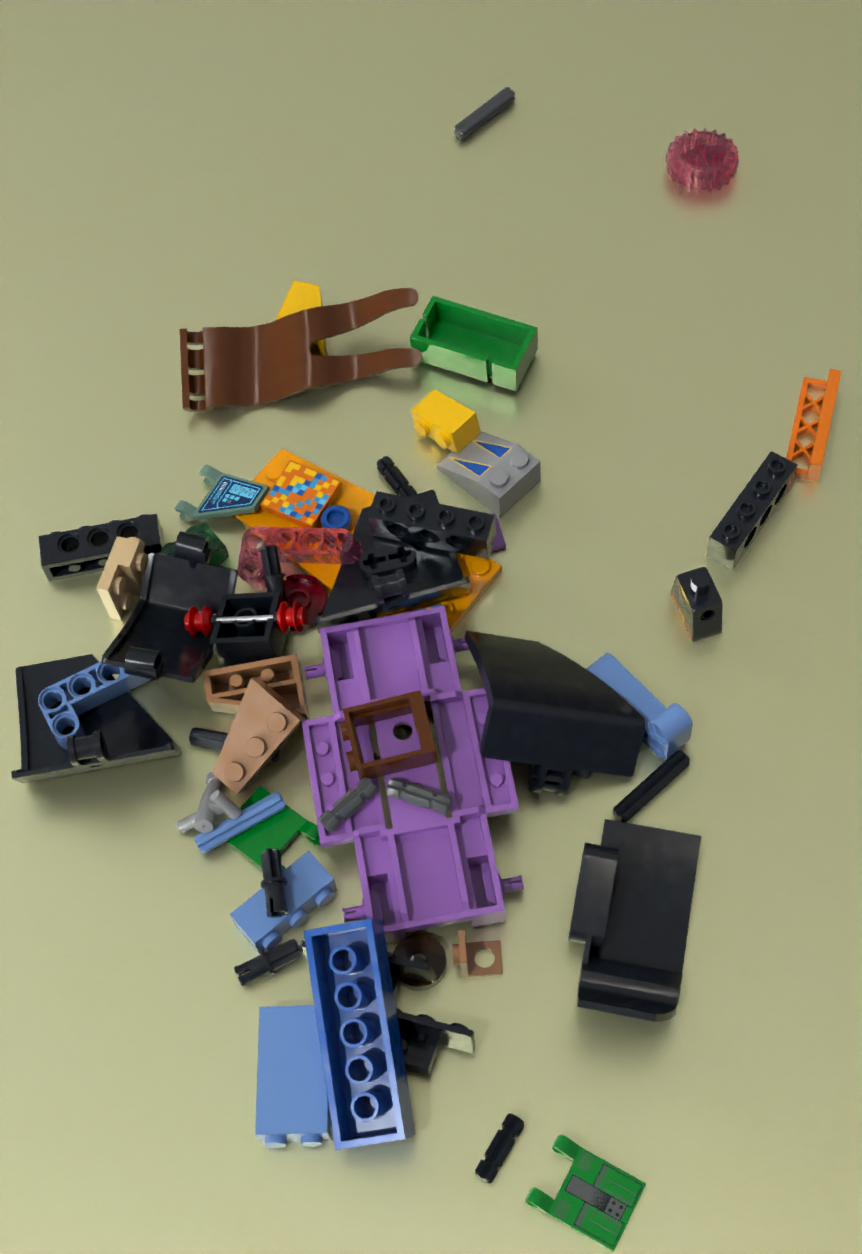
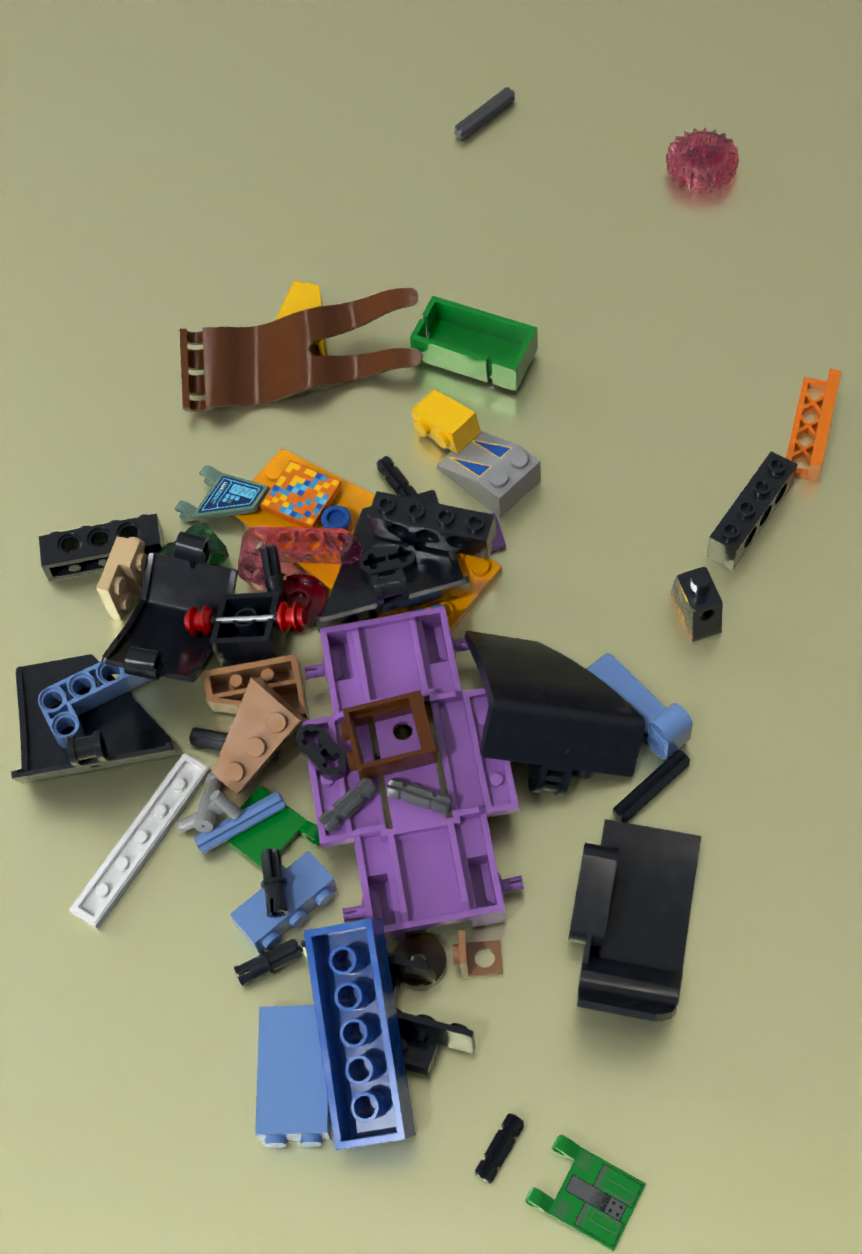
none -> white tile [69,752,212,929]
none -> black beam [296,724,348,780]

